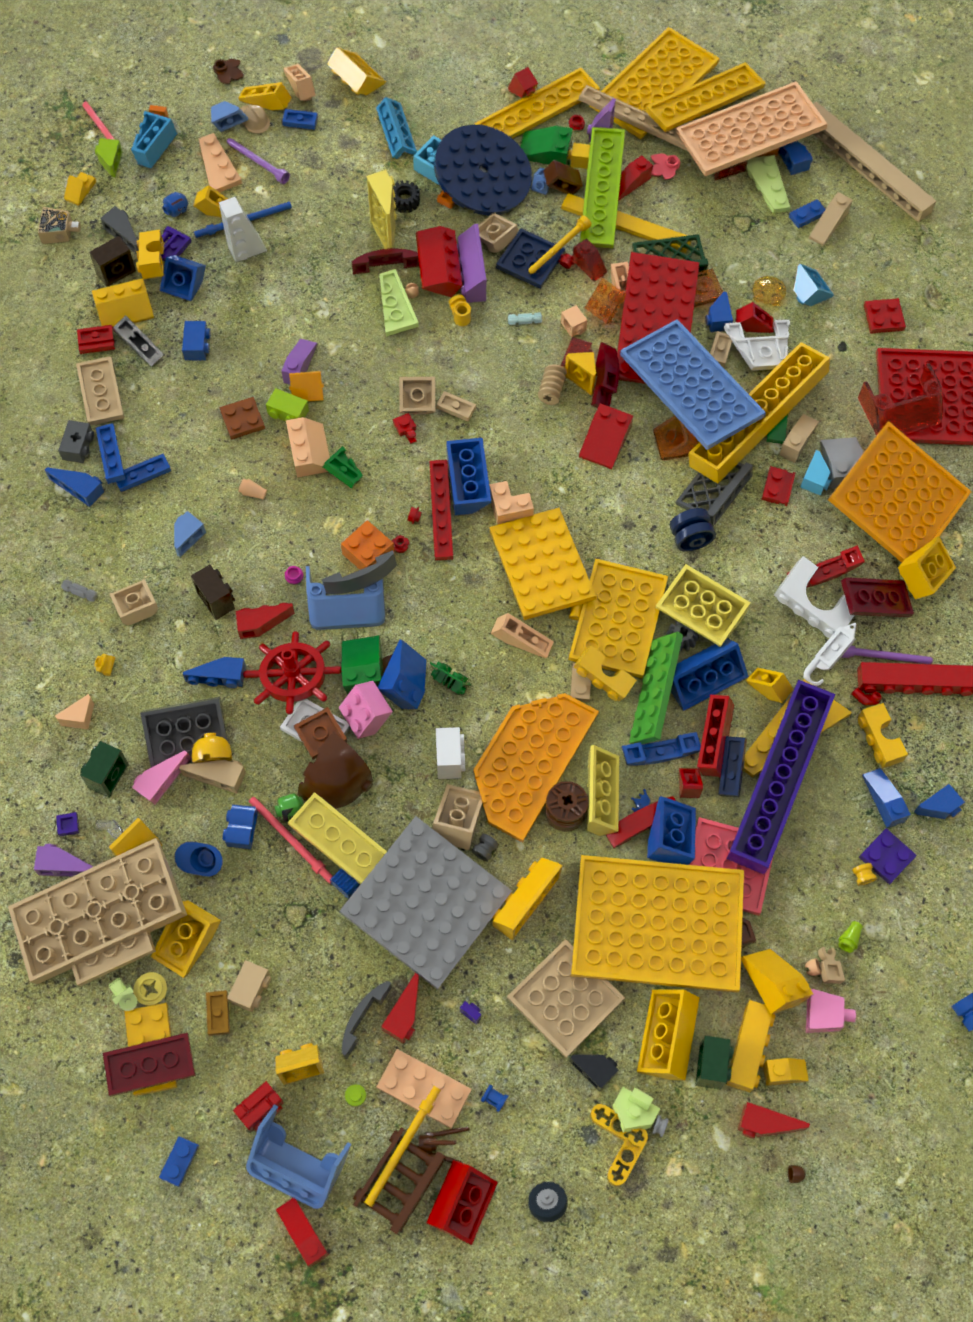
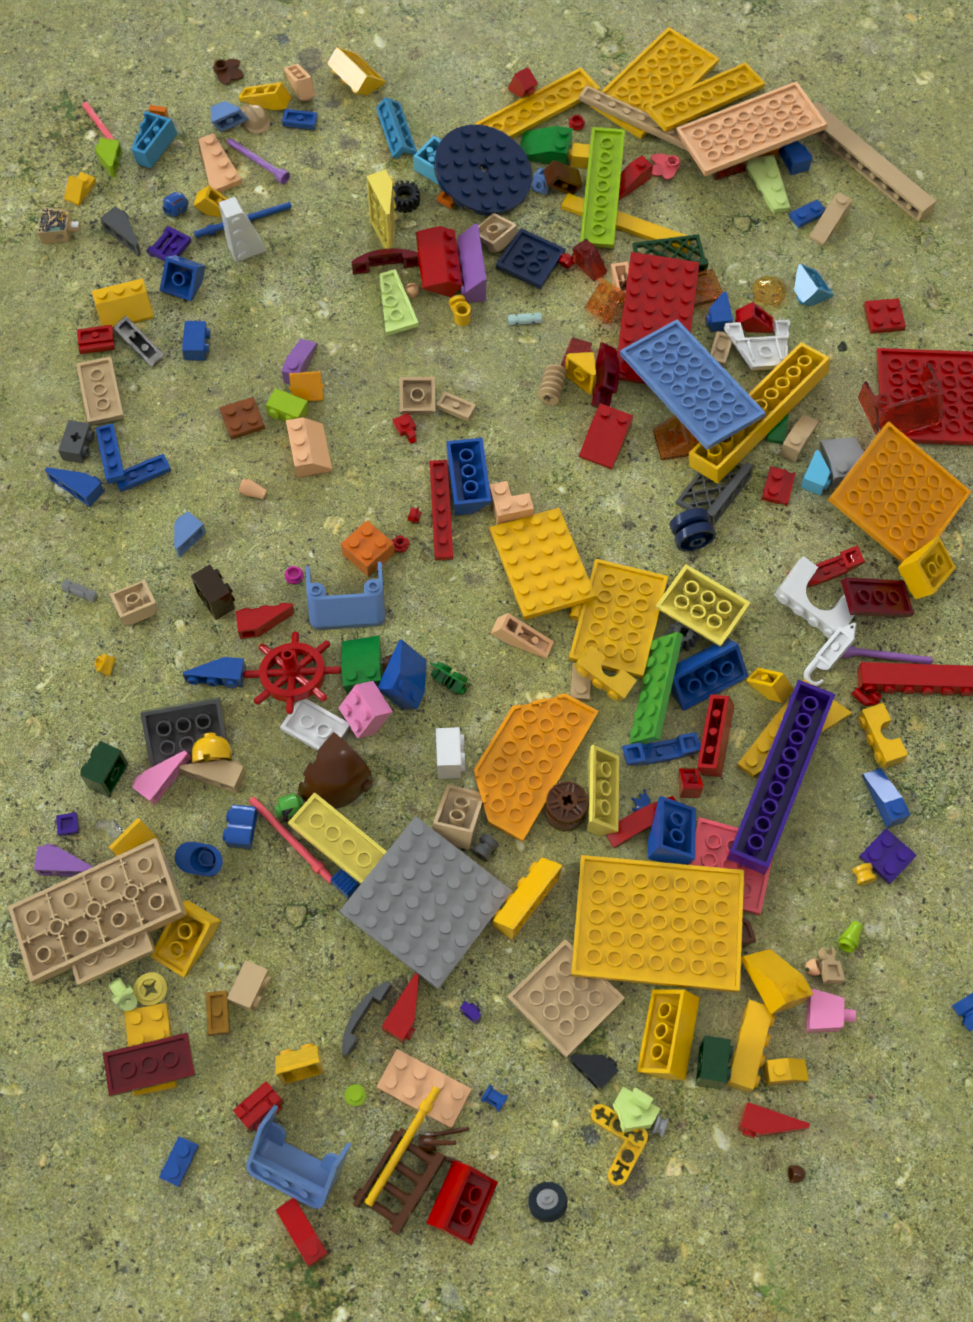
light nougat slope [55,694,94,729] -> none
dark brown brick [89,236,136,287] -> none
yellow arch [136,229,164,279] -> none
dark orange plate [293,707,347,760] -> none
dark grey slope [322,550,397,594] -> none
green wing [323,446,363,489] -> none
yellow piece [528,215,592,274] -> none
light nougat brick [561,305,587,337] -> none
medium lavender slope [587,98,616,142] -> none
dark blue plate [718,736,747,797] -> none
blue slope [914,784,965,819] -> none

